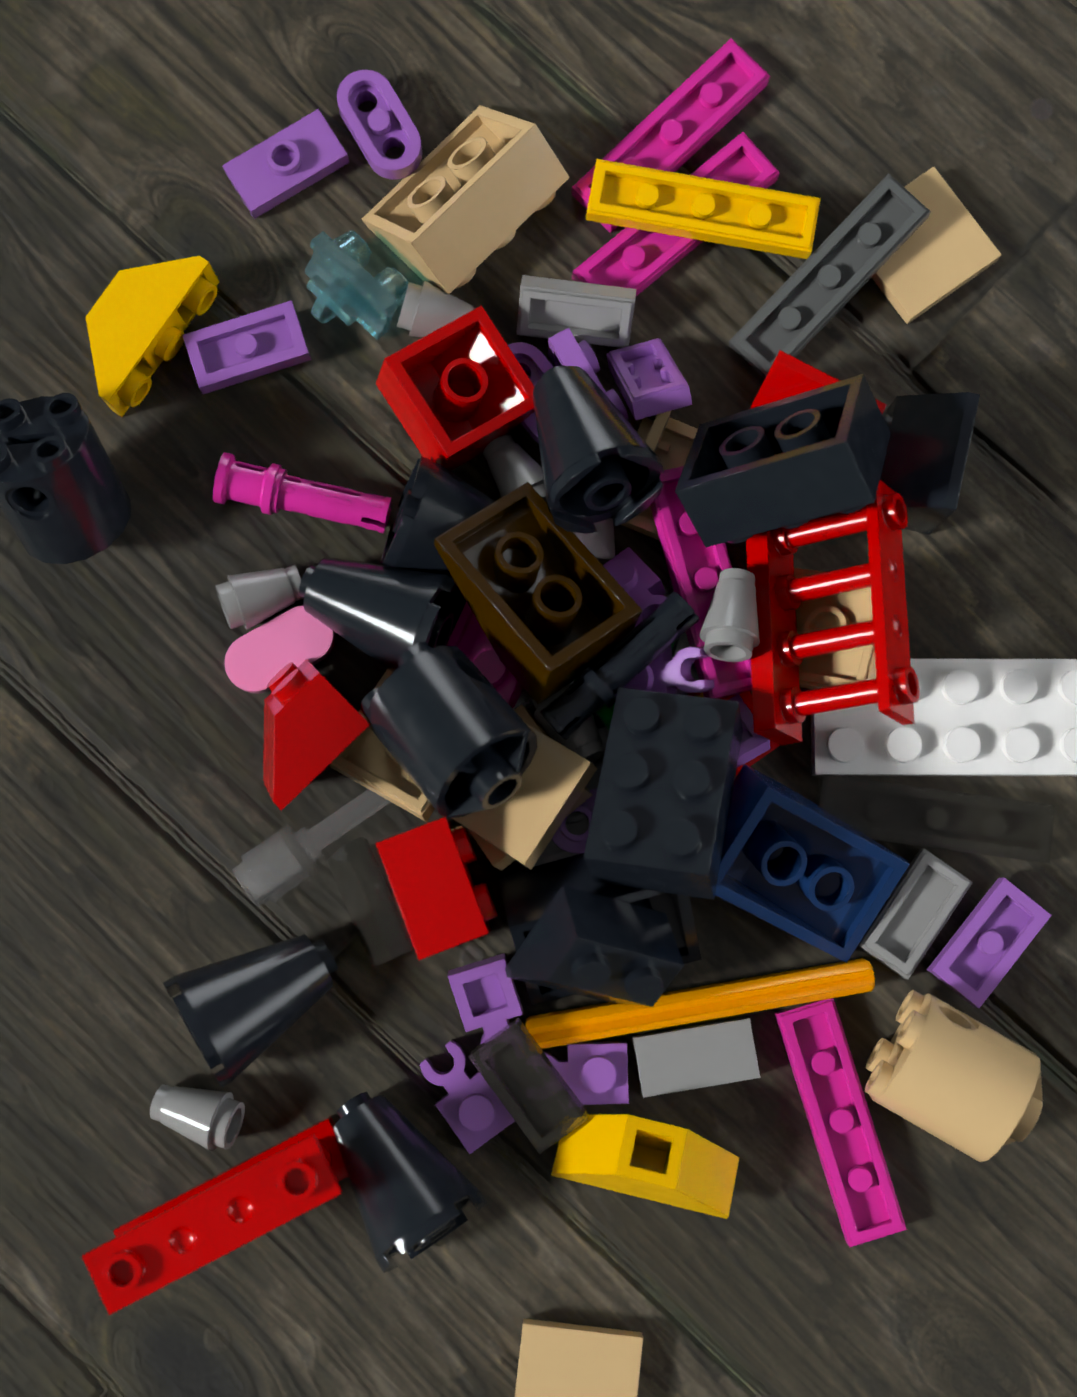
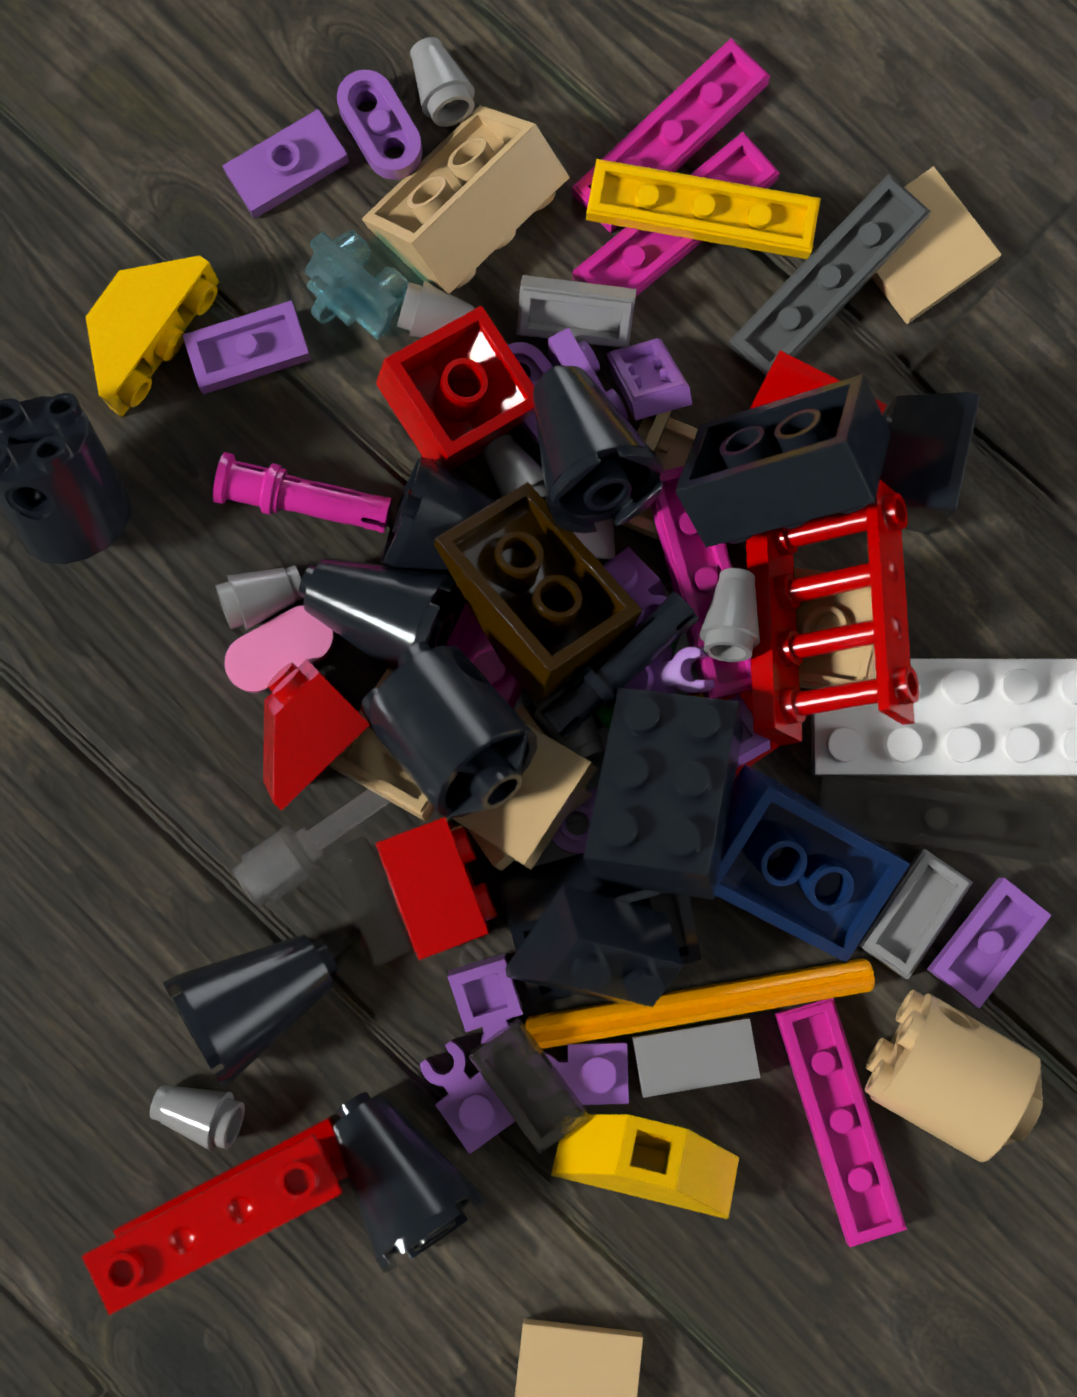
none -> light grey cone [410,37,475,127]

